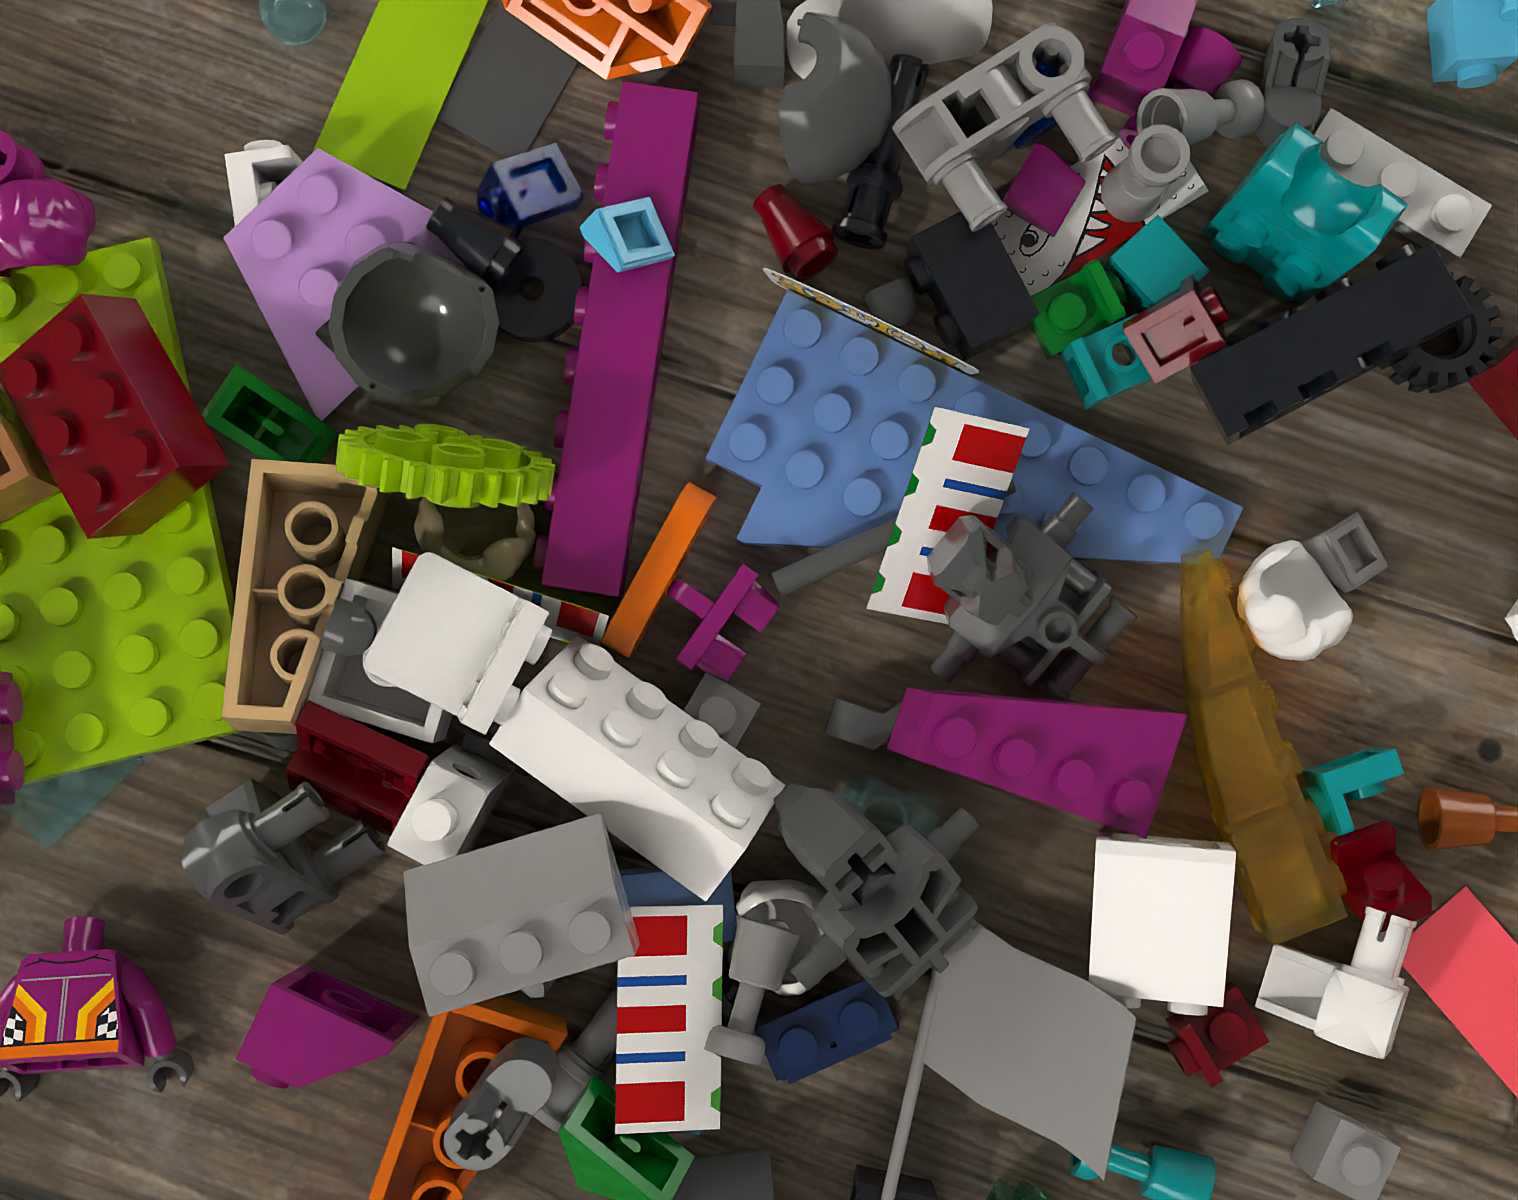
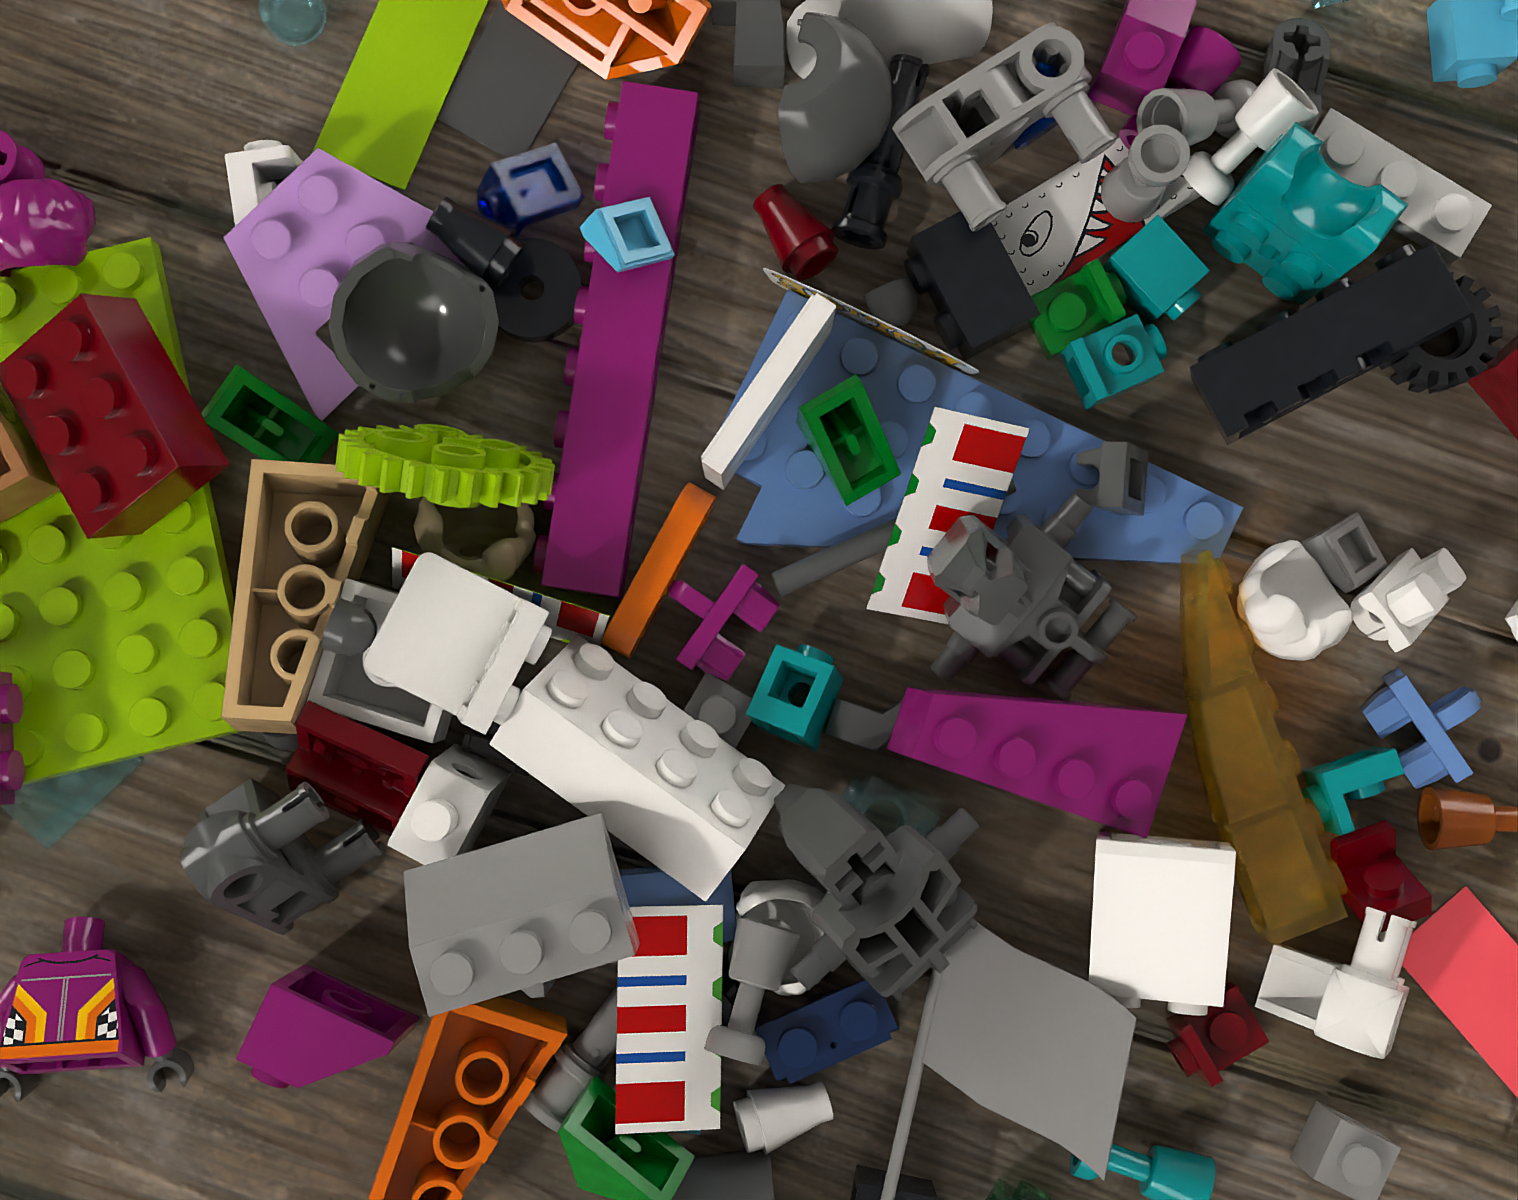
dark grey piece [443,1037,559,1171] -> none
magenta slope [1002,141,1086,237] -> none
bracket [1123,275,1231,384] -> none
none -> white tile [701,293,837,490]
none -> white cone [733,1081,833,1155]
none -> teal brick [745,644,844,752]
none -> green slope [796,374,901,506]
none -> dark grey tile [1074,442,1149,516]
none -> white piece [1183,68,1319,206]
none -> white hips [1350,548,1467,653]
none -> medium blue hips [1359,667,1482,789]

